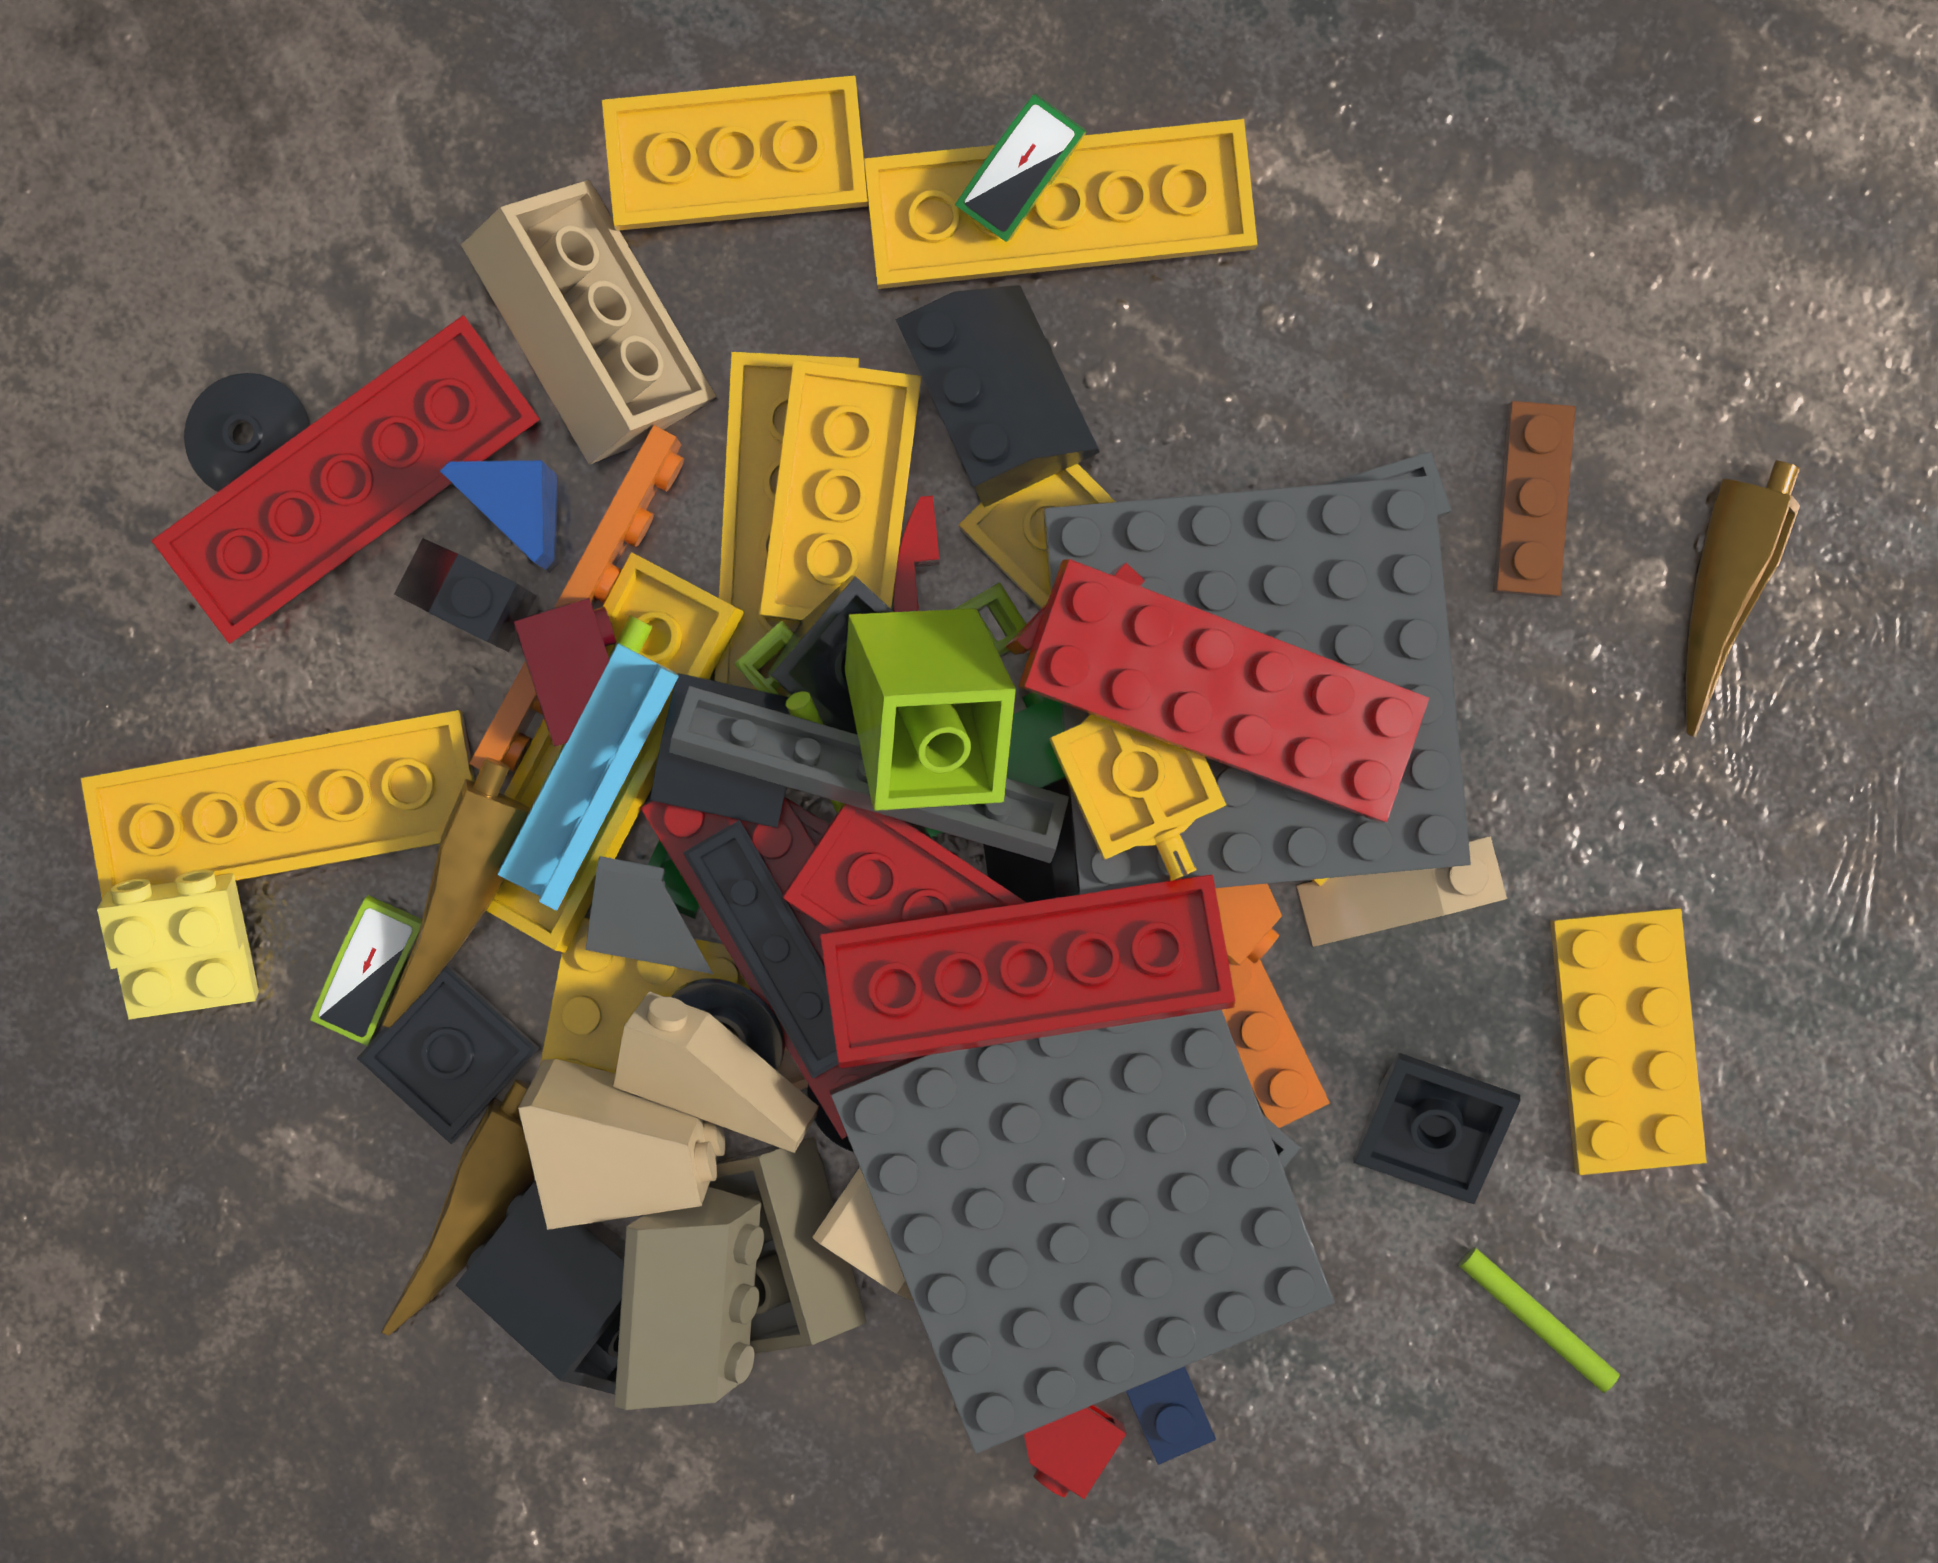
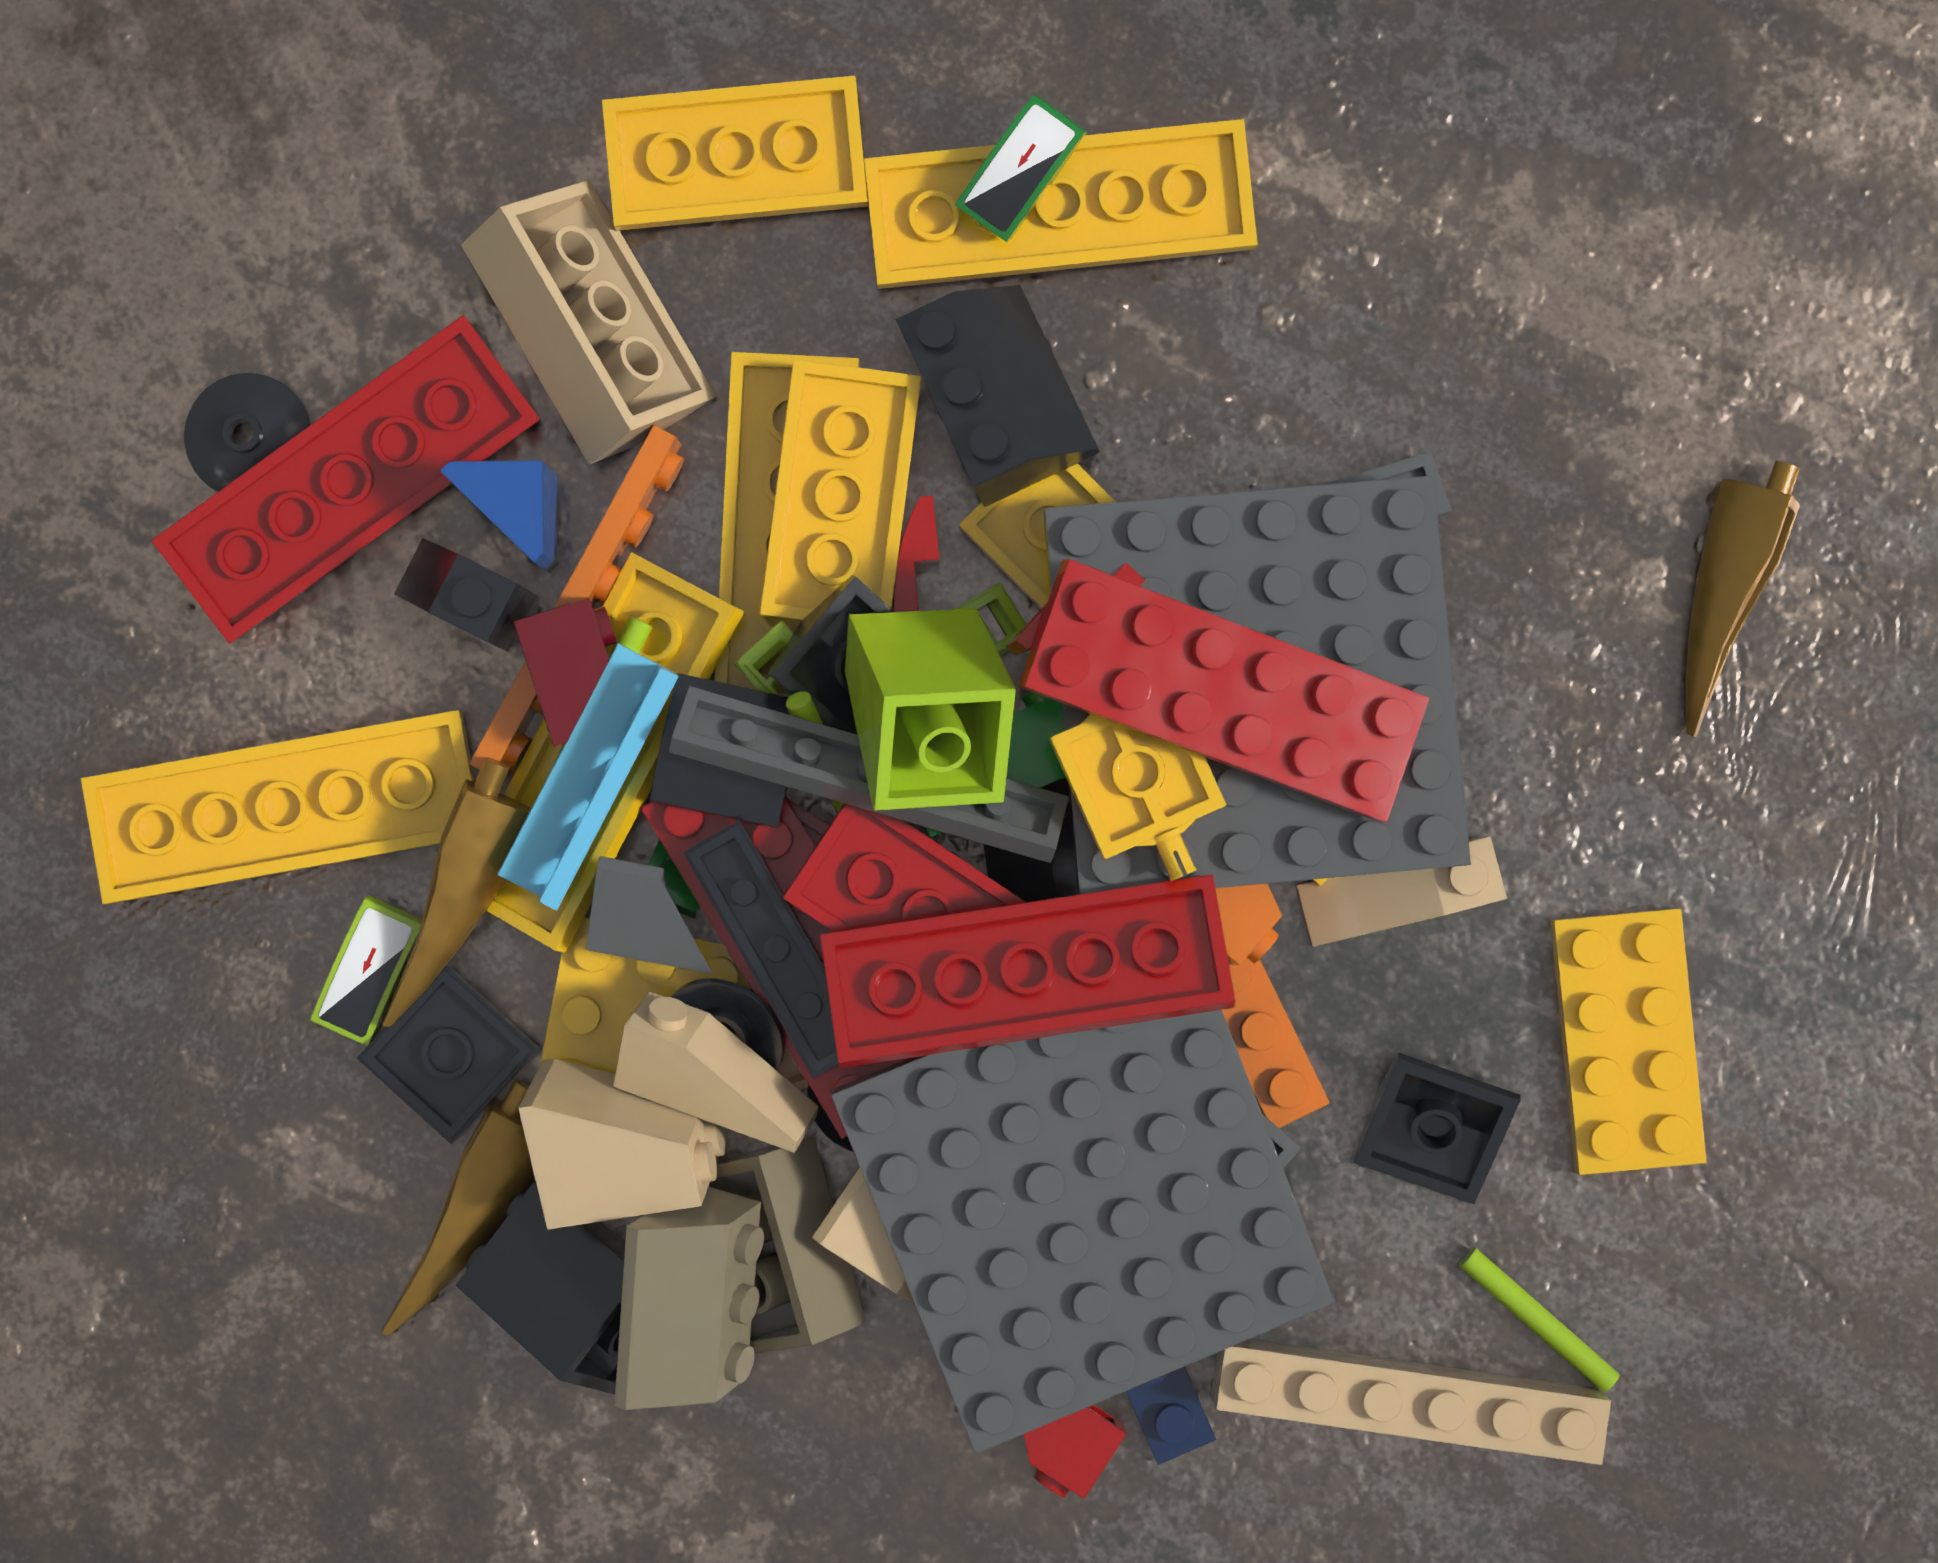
light yellow plate [97,870,259,1020] -> none
dark orange plate [1493,401,1576,598] -> none
none -> tan brick [1211,1339,1611,1465]

